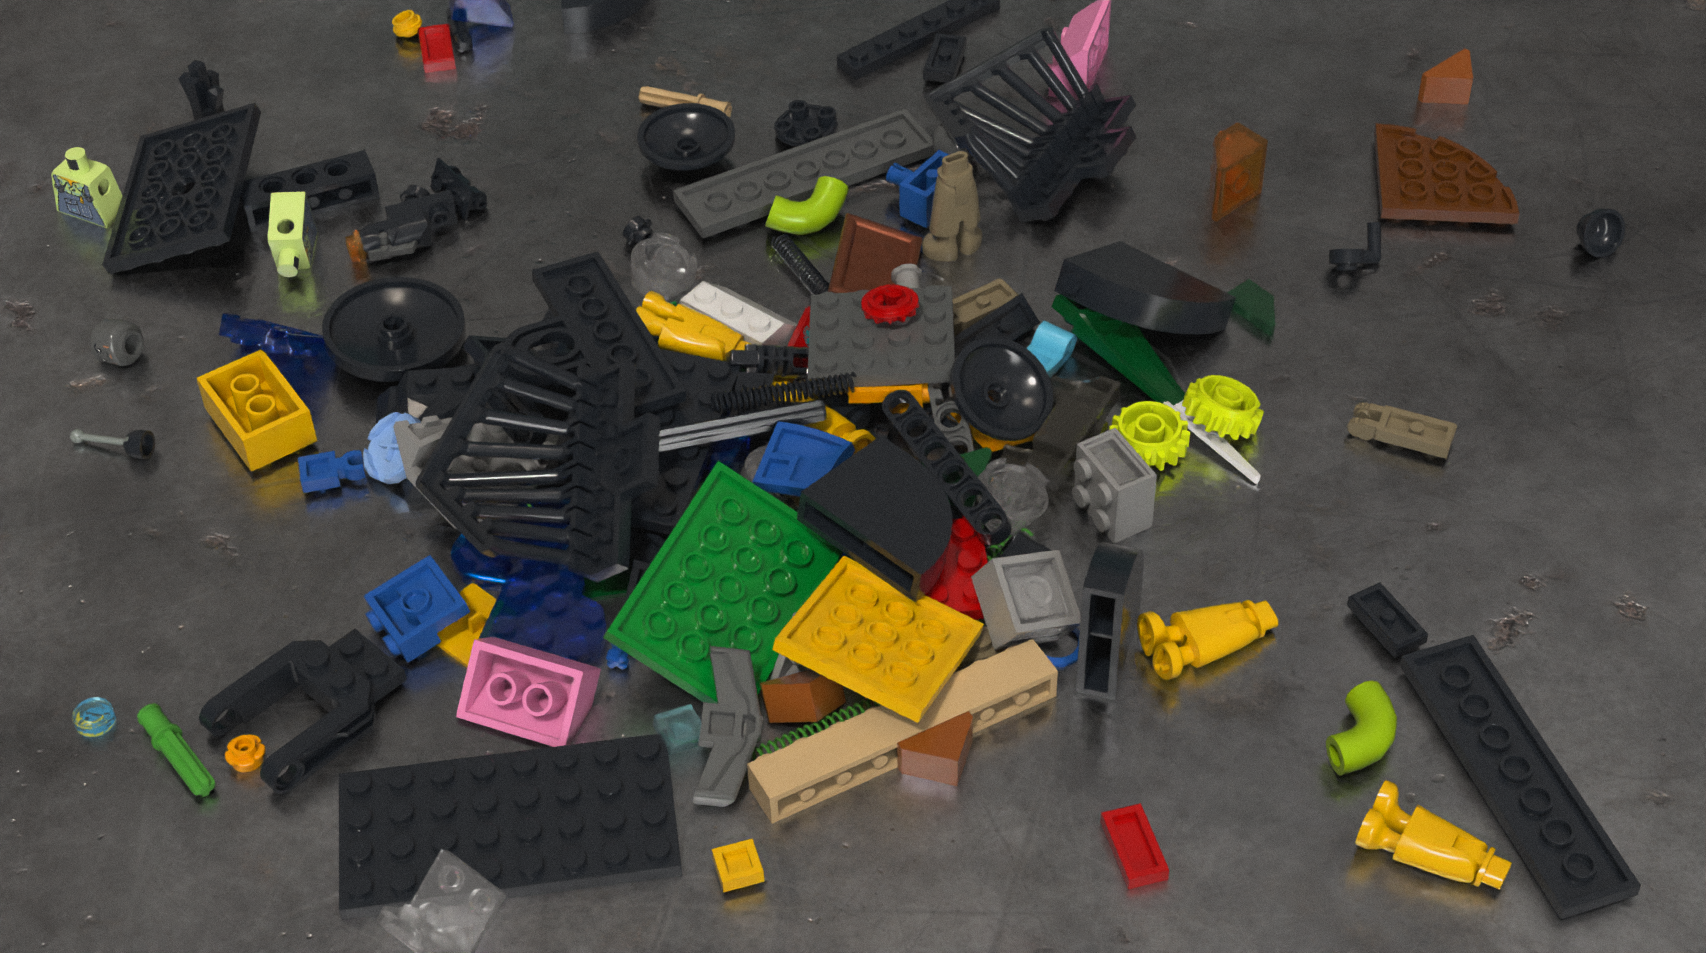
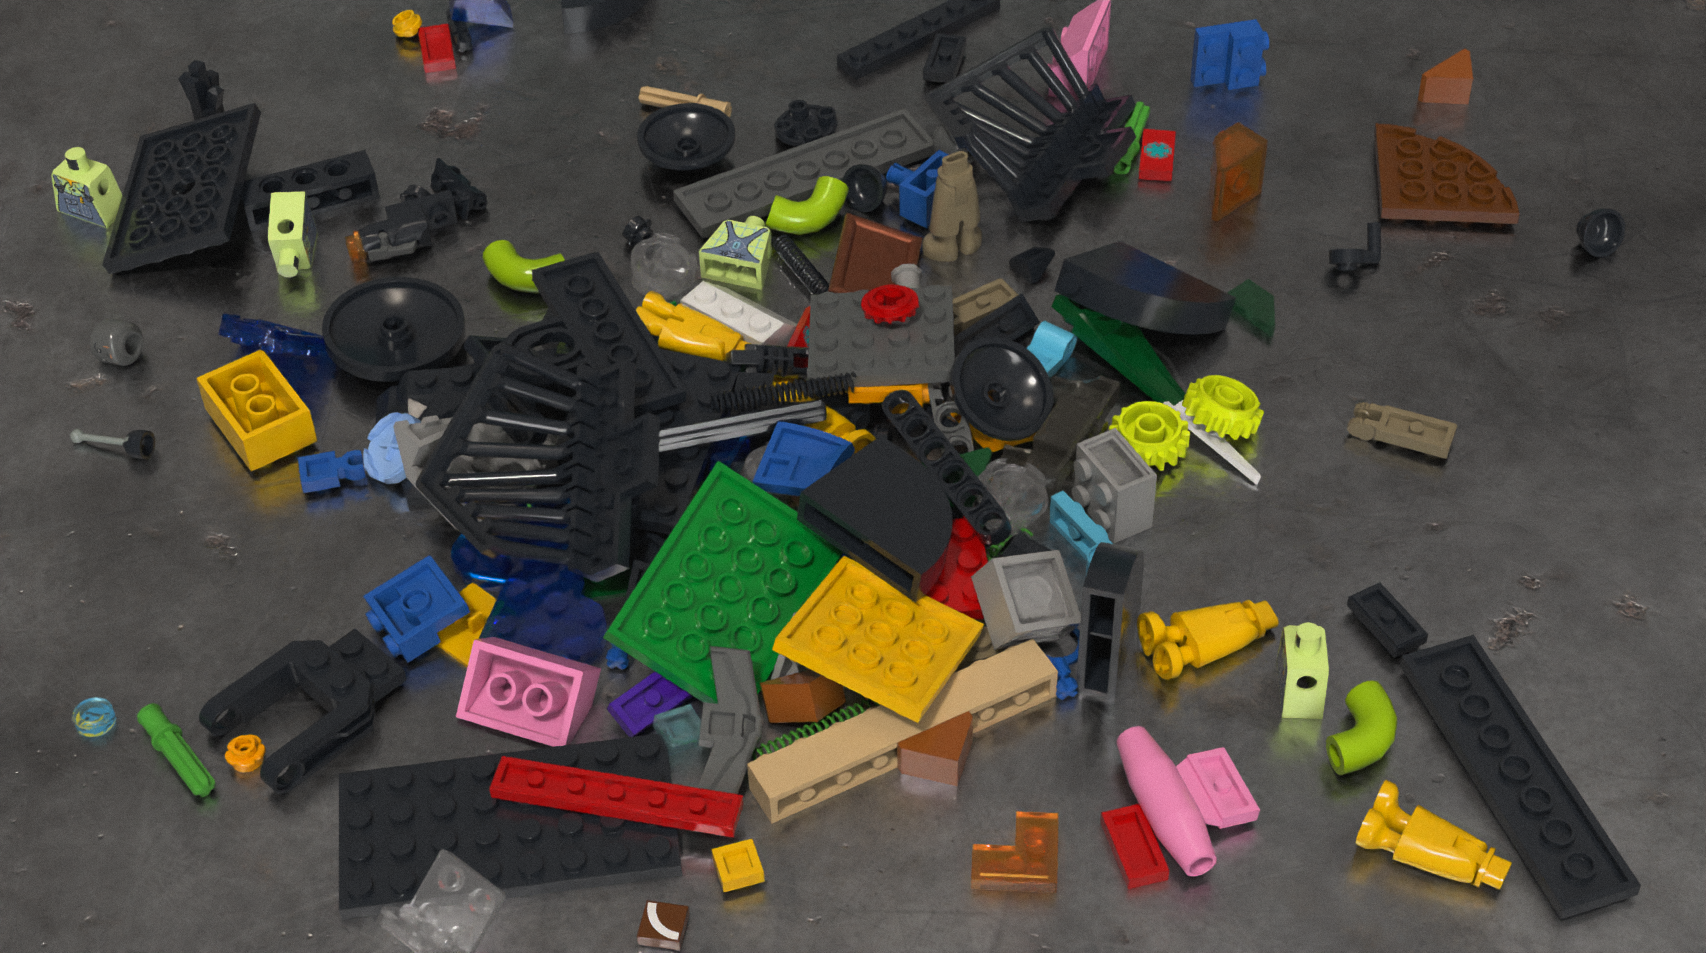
none -> lime cylinder [482,240,565,294]
none -> red tile [489,756,744,838]
none -> dark purple plate [607,672,693,737]
none -> reddish brown tile [637,900,690,951]
none -> yellowish green torso [699,216,772,290]
none -> black piece [842,164,888,212]
none -> clear orange plate [971,811,1058,893]
none -> black slope [1009,246,1055,283]
none -> medium azure plate [1049,491,1113,575]
none -> blue piece [1050,657,1078,700]
none -> bright green axle [1113,101,1150,174]
none -> bright pink plate [1116,726,1260,876]
none -> red tile [1139,129,1176,181]
none -> blue plate [1190,19,1269,90]
none -> yellowish green torso [1277,622,1329,719]

